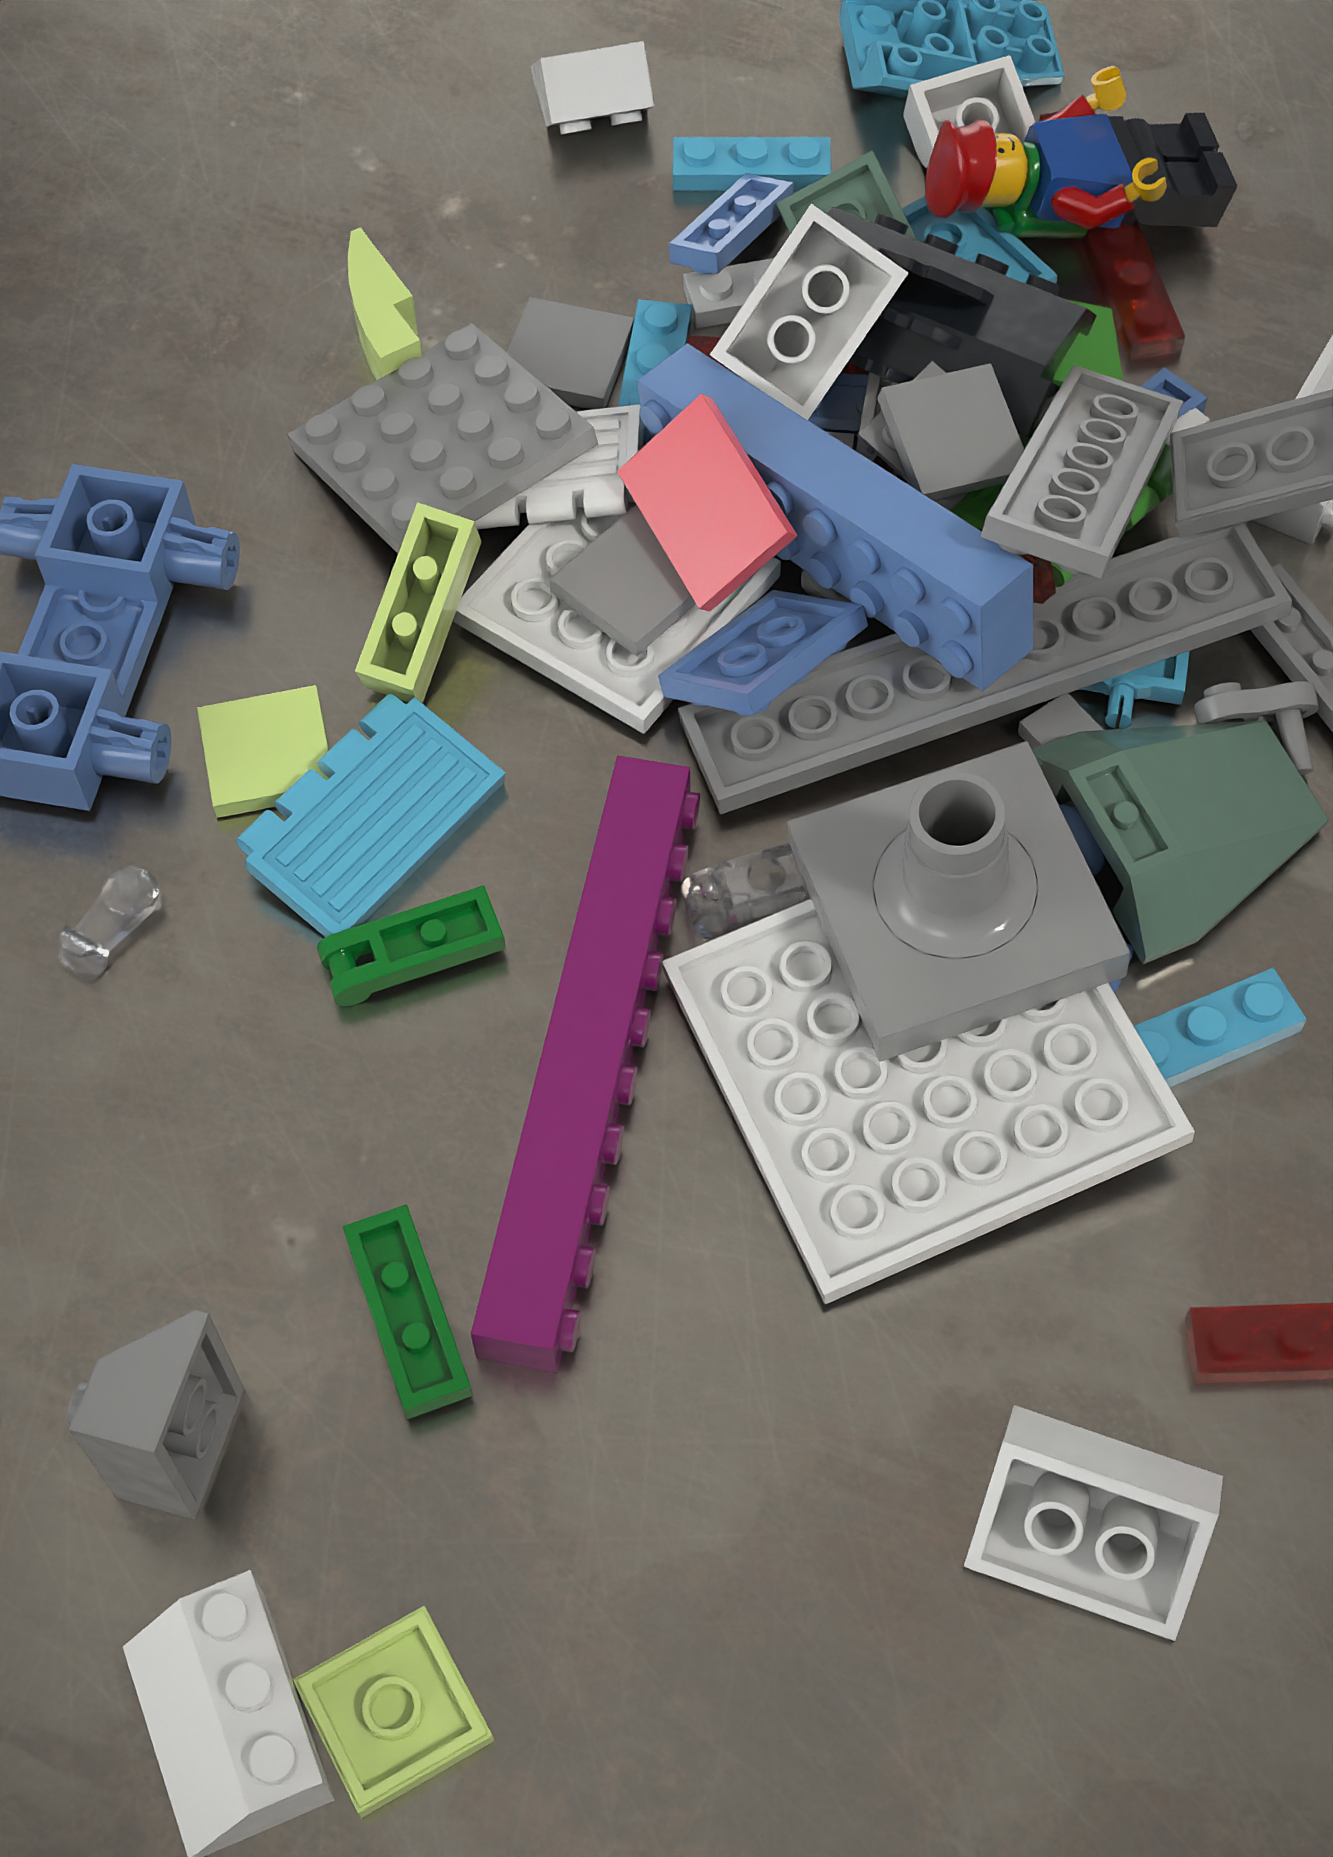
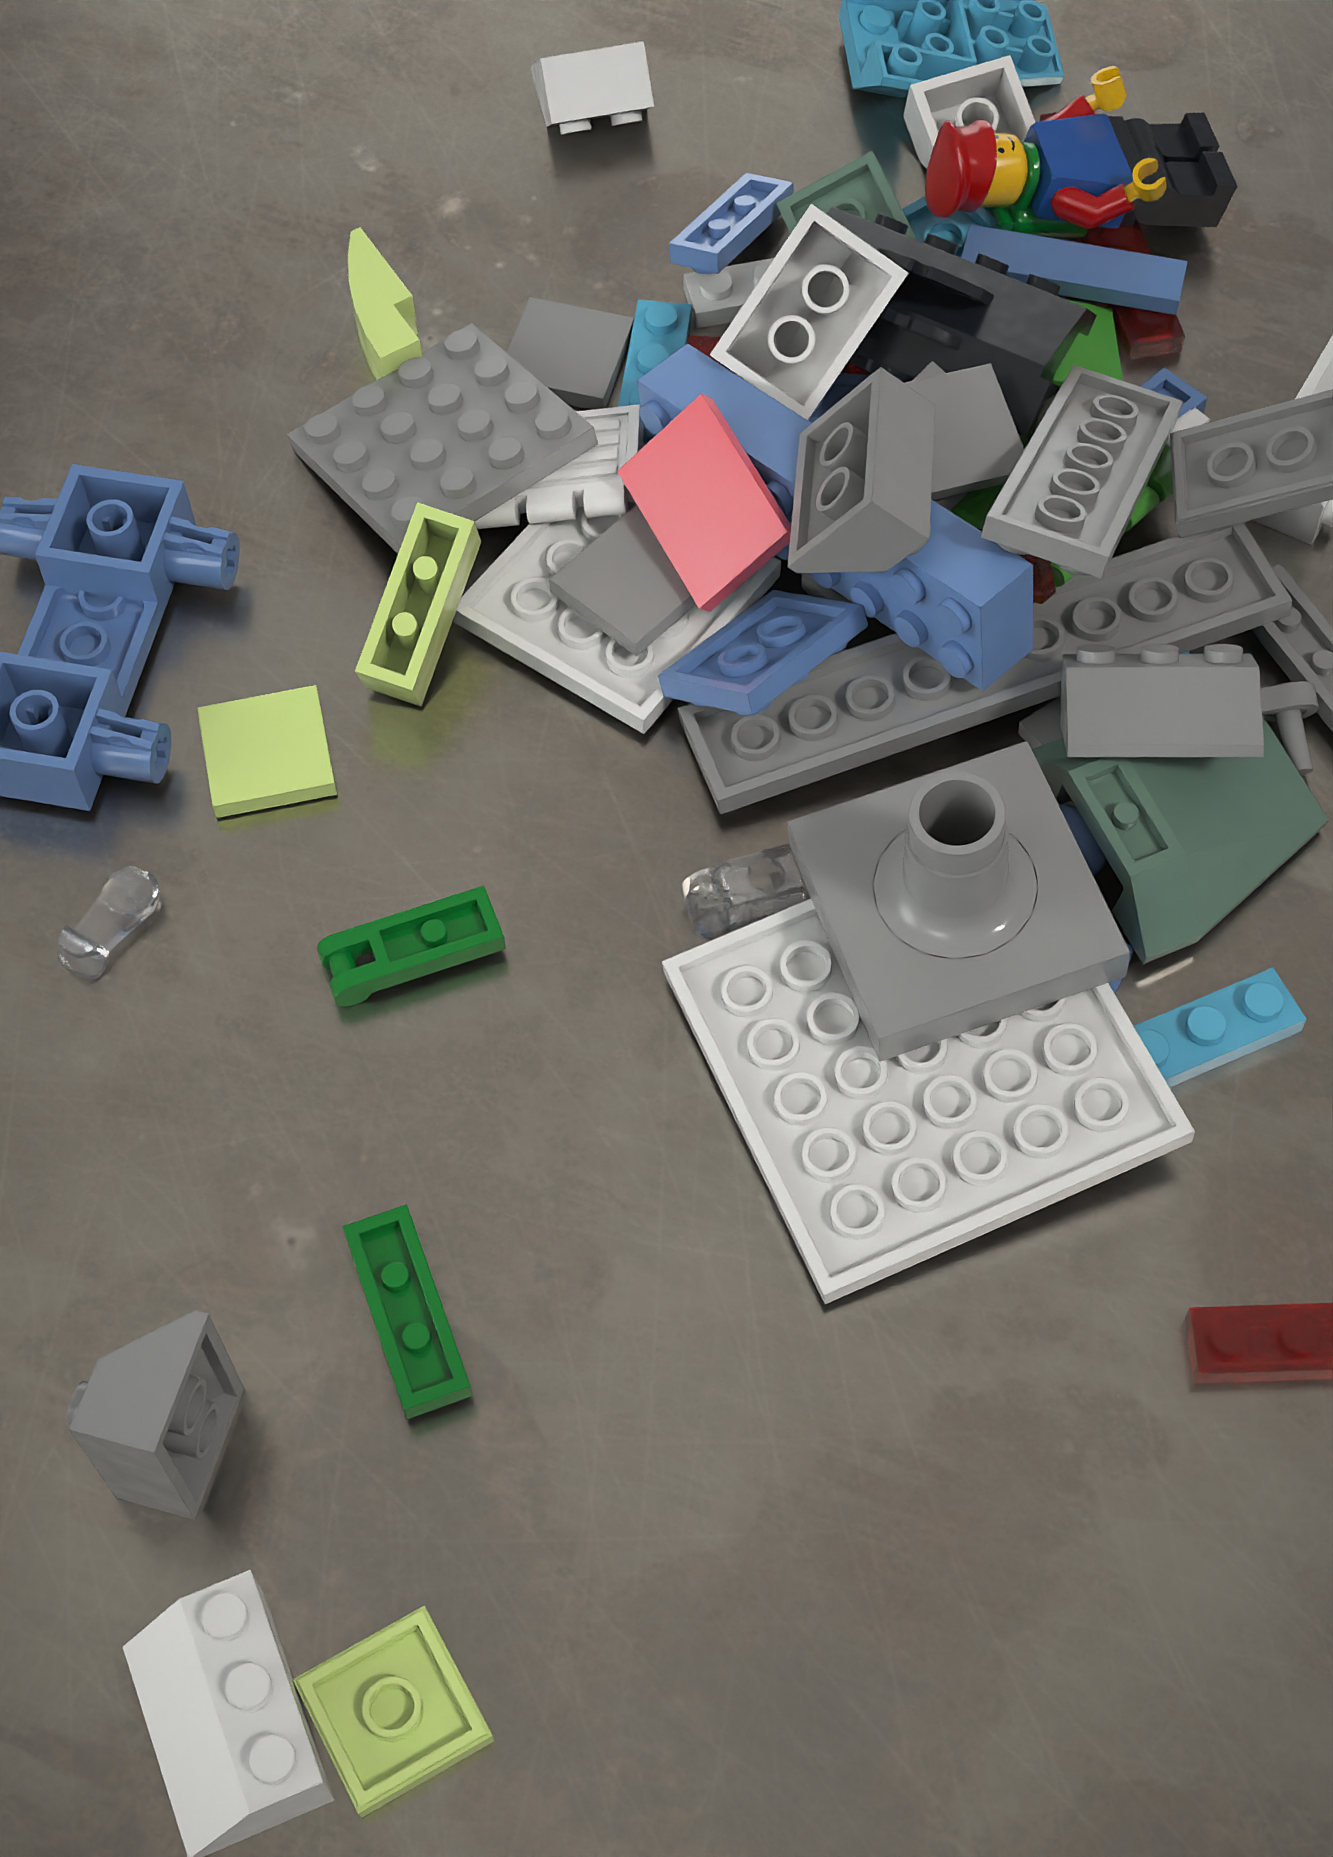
medium azure hinge [235,693,506,937] -> none
magenta brick [471,755,700,1374] -> none
medium azure plate [673,137,831,191] -> none
white slope [964,1405,1223,1641] -> none
none -> light grey slope [788,367,936,573]
none -> medium blue tile [961,224,1188,315]
none -> light grey slope [1060,644,1264,757]

